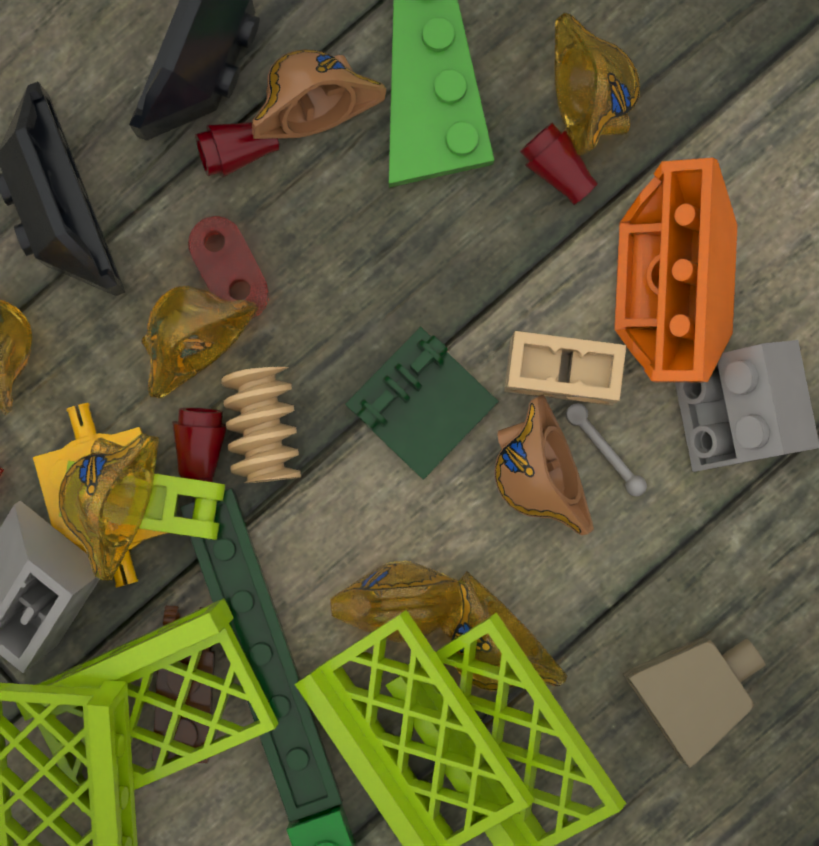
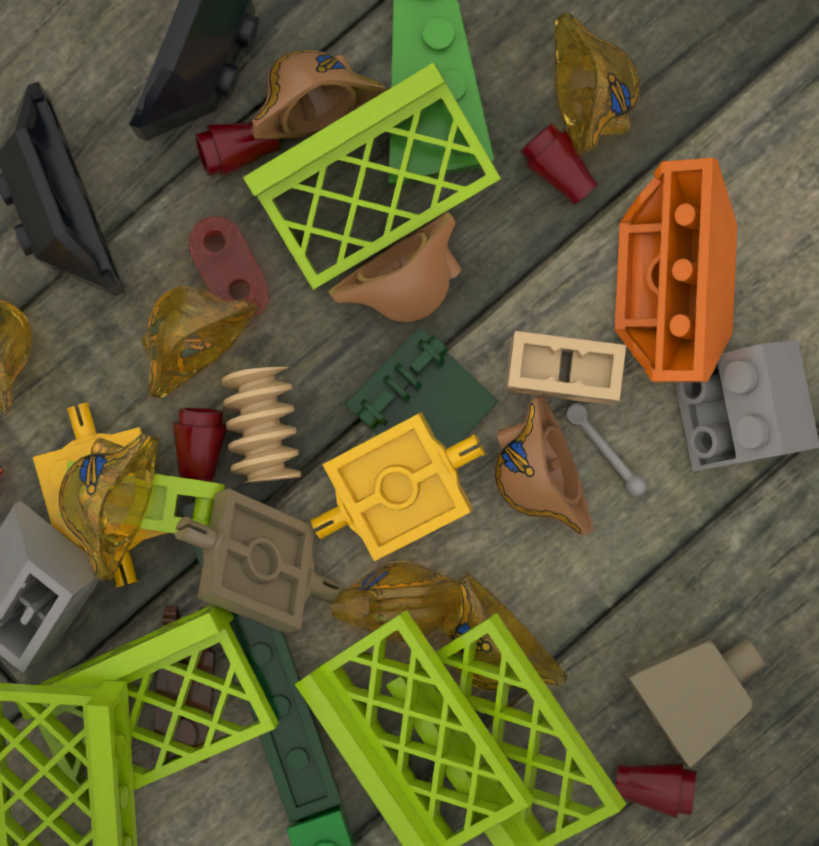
none -> dark tan plate [175,488,340,634]
none -> lime fence [243,62,501,290]
none -> yellow plate [311,411,486,562]
none -> medium nougat hat [328,212,462,322]
none -> dark red cone [615,763,697,819]

